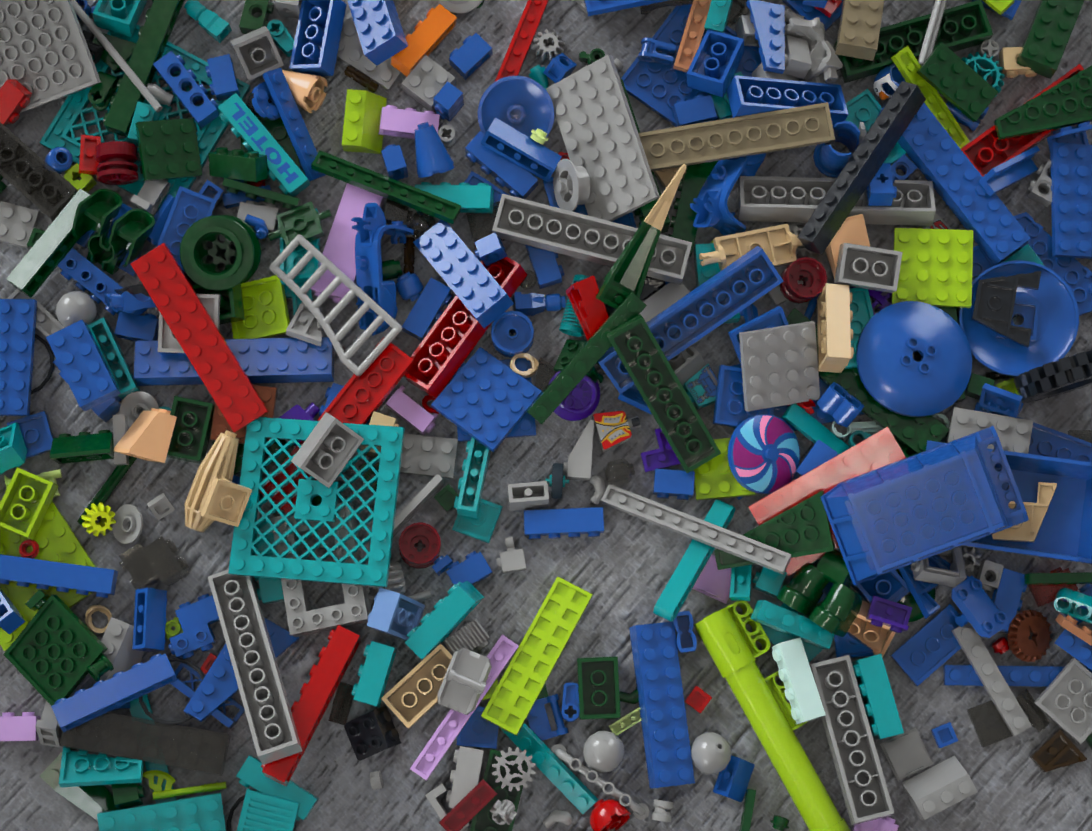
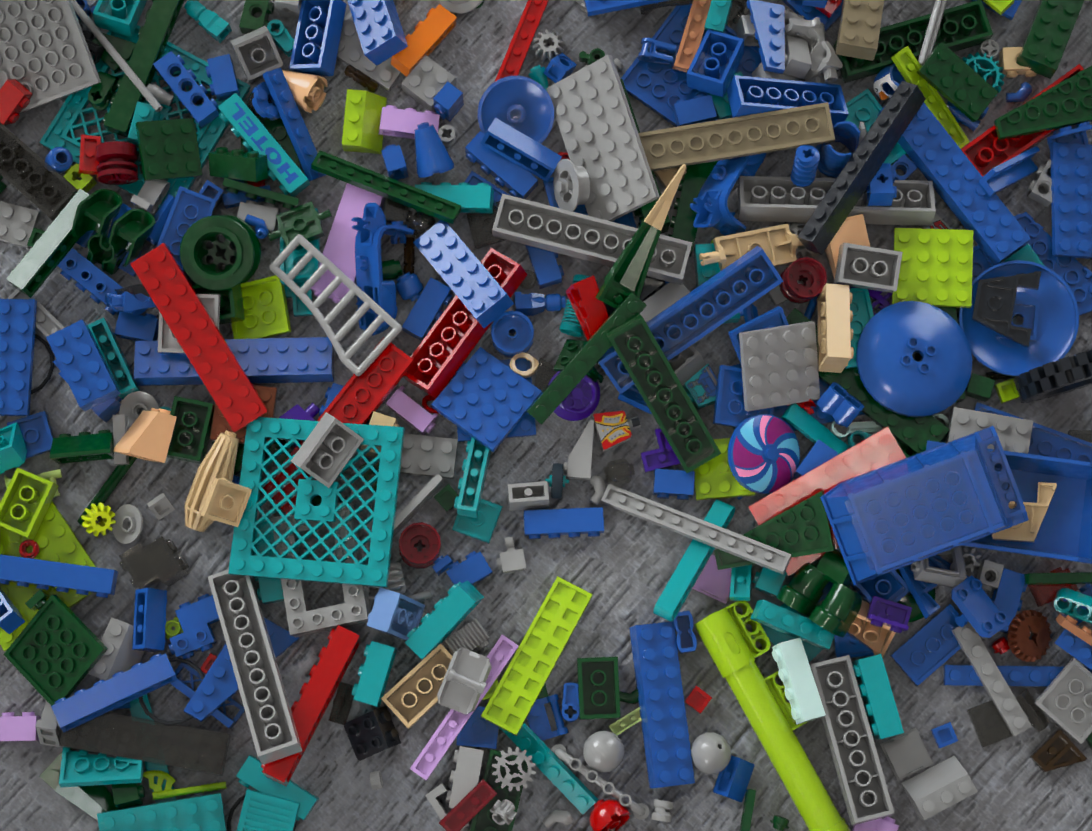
light grey piece [56,291,97,328] -> none
tan piece [85,605,112,633] -> none
dark green bush [86,655,114,682] -> none
light grey wing [286,302,322,347] -> none
blue brick [449,33,493,80] -> none
brick [474,232,507,266] -> none
yellowish green plate [530,128,549,145] -> none
blue bracket [979,383,1024,418] -> none
none -> blue piece [790,145,820,187]
none -> blue arm [1006,82,1032,102]

